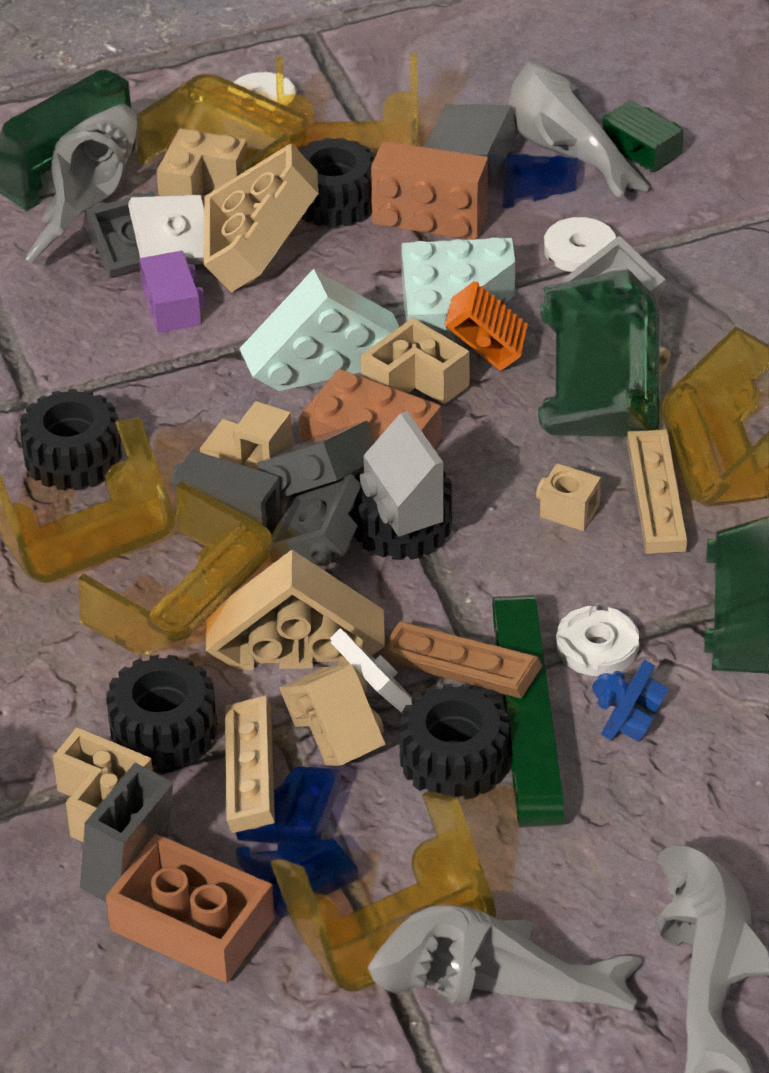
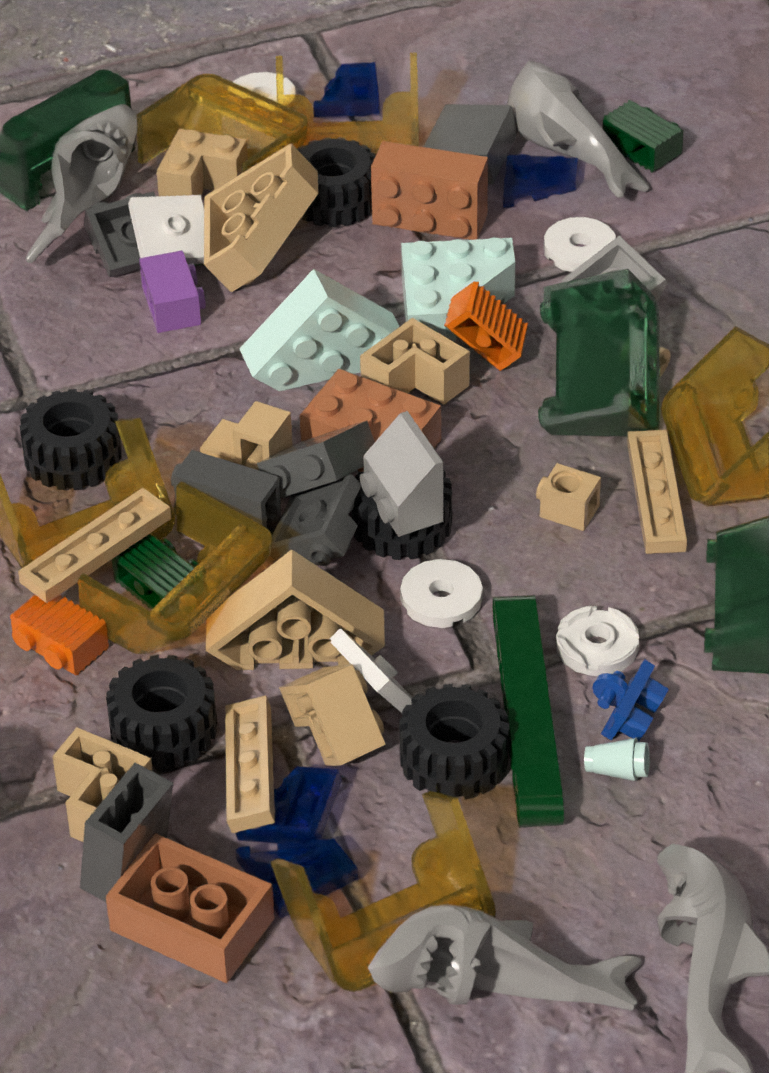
medium nougat tile [379,621,542,698] -> none
none -> orange brick [10,595,109,676]
none -> tan plate [18,488,171,603]
none -> dark green brick [112,533,204,621]
none -> clear blue wing [313,62,380,118]
none -> white tile [400,559,483,628]
none -> light aqua cone [584,738,650,781]

